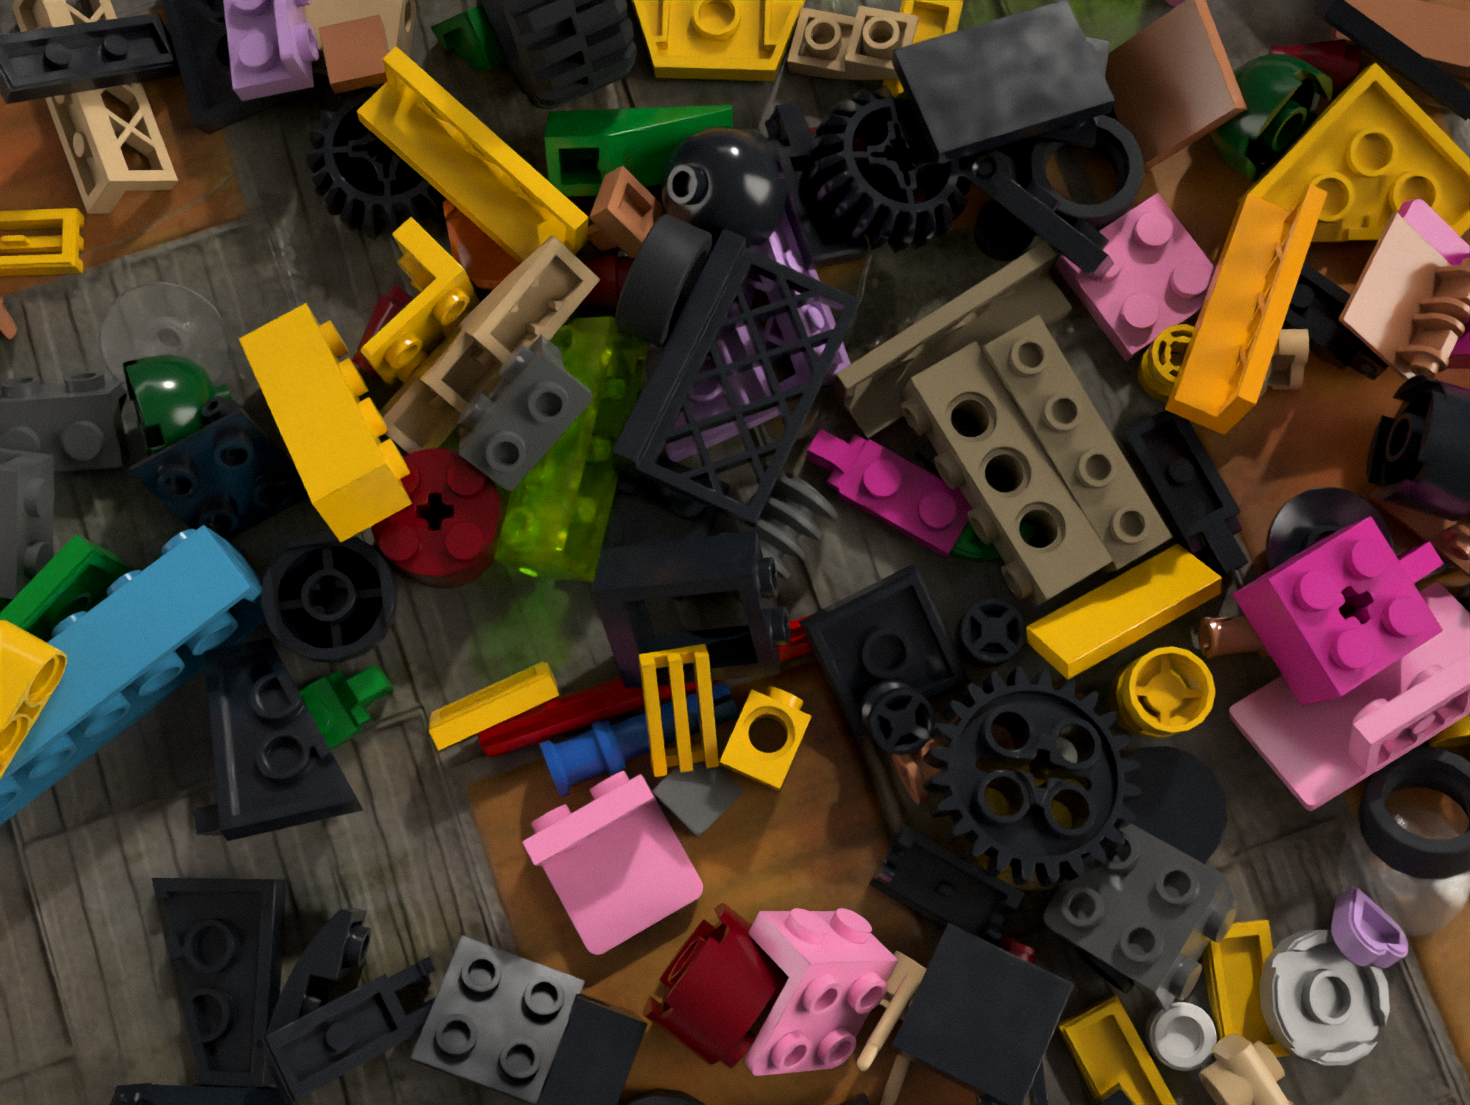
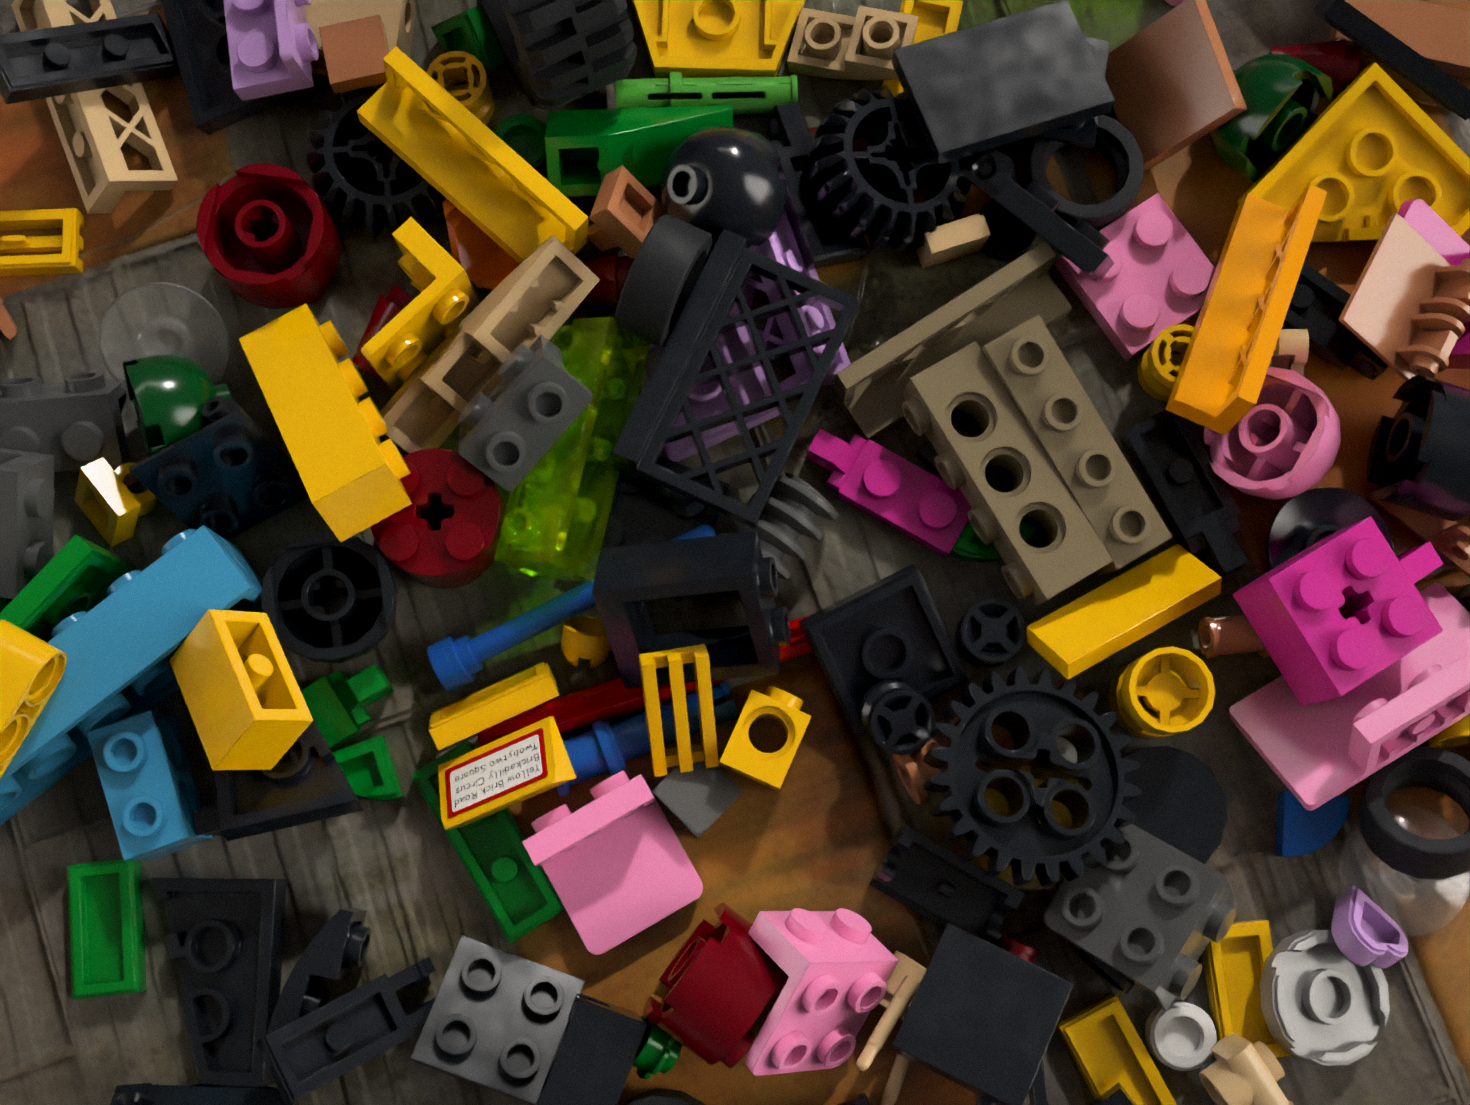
none -> green tile [67,859,147,1000]
none -> yellow tile [74,457,158,547]
none -> dark azure brick [87,710,213,861]
none -> yellow brick [169,609,313,771]
none -> dark red brick [196,164,341,309]
none -> green tile [332,735,405,801]
none -> green tile [411,740,566,944]
none -> yellow wheel [426,51,495,125]
none -> blue piece [427,525,717,693]
none -> slope [438,716,577,830]
none -> green tile [493,114,547,174]
none -> yellow hinge [561,616,611,668]
none -> bright green pin [615,71,798,115]
none -> green plate [632,1015,682,1079]
none -> tan tile [916,213,991,269]
none -> bright pink cylinder [1204,367,1341,500]
none -> blue tile [1275,791,1350,857]

